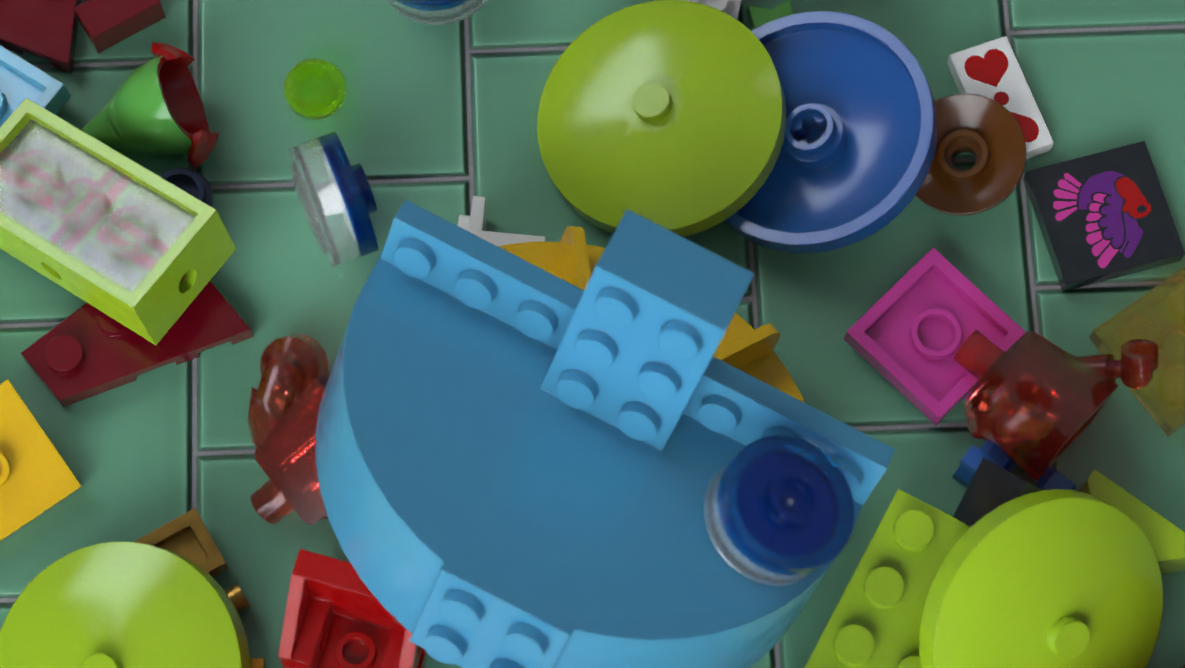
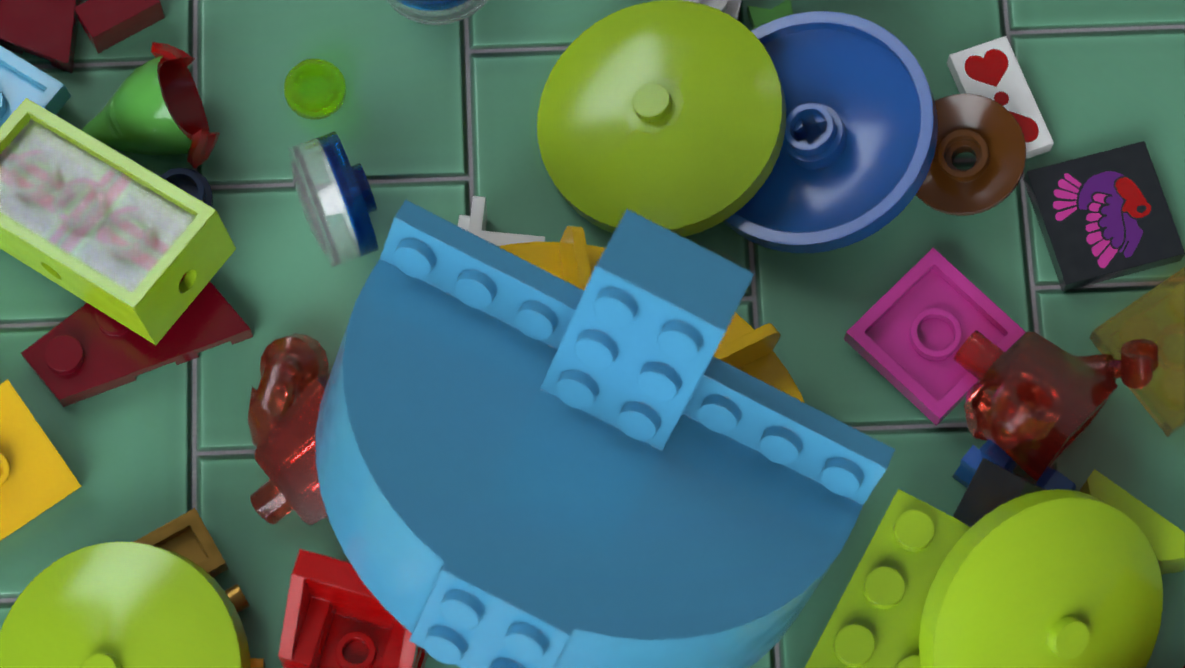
clear blue piece [704,435,854,586] -> none

